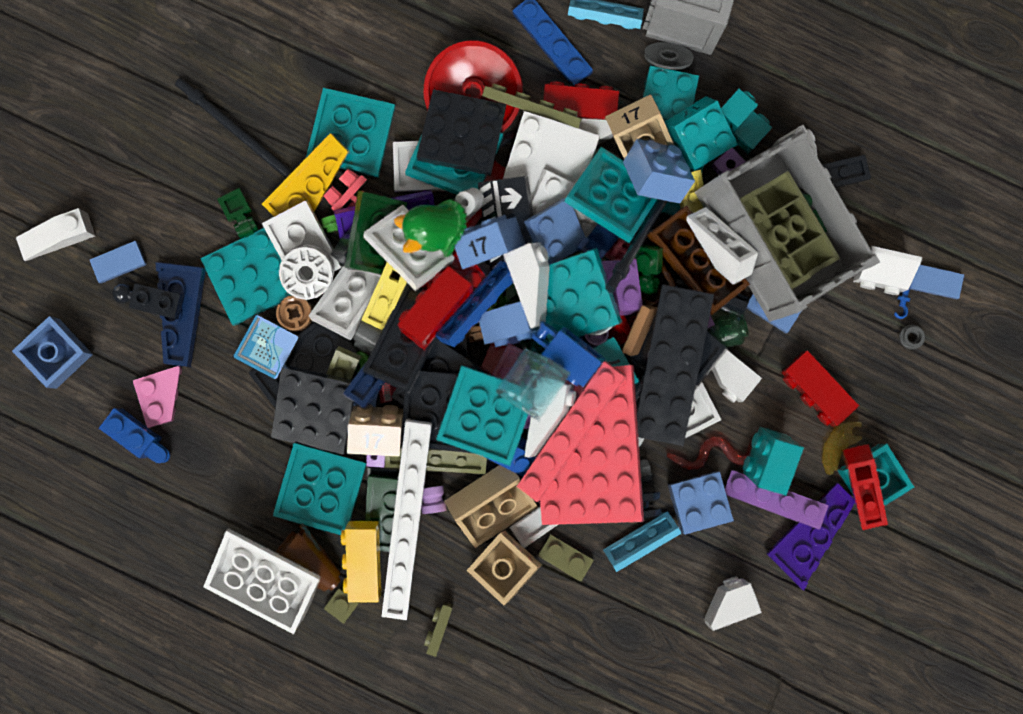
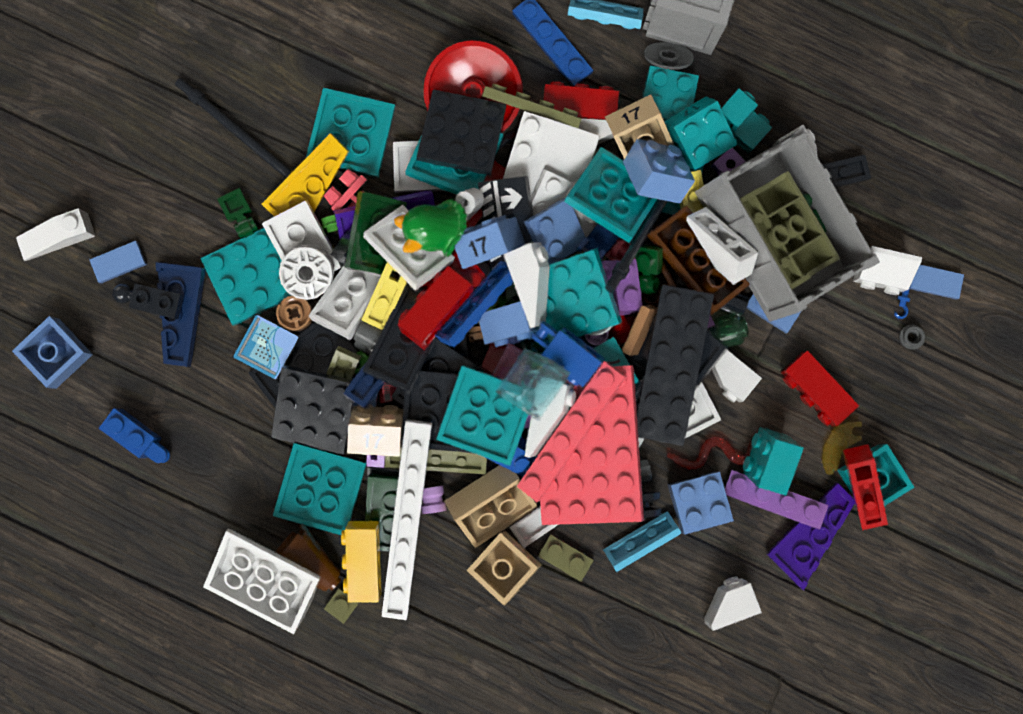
bright pink wing [133,366,182,428] -> none
olive plate [424,602,453,657] -> none

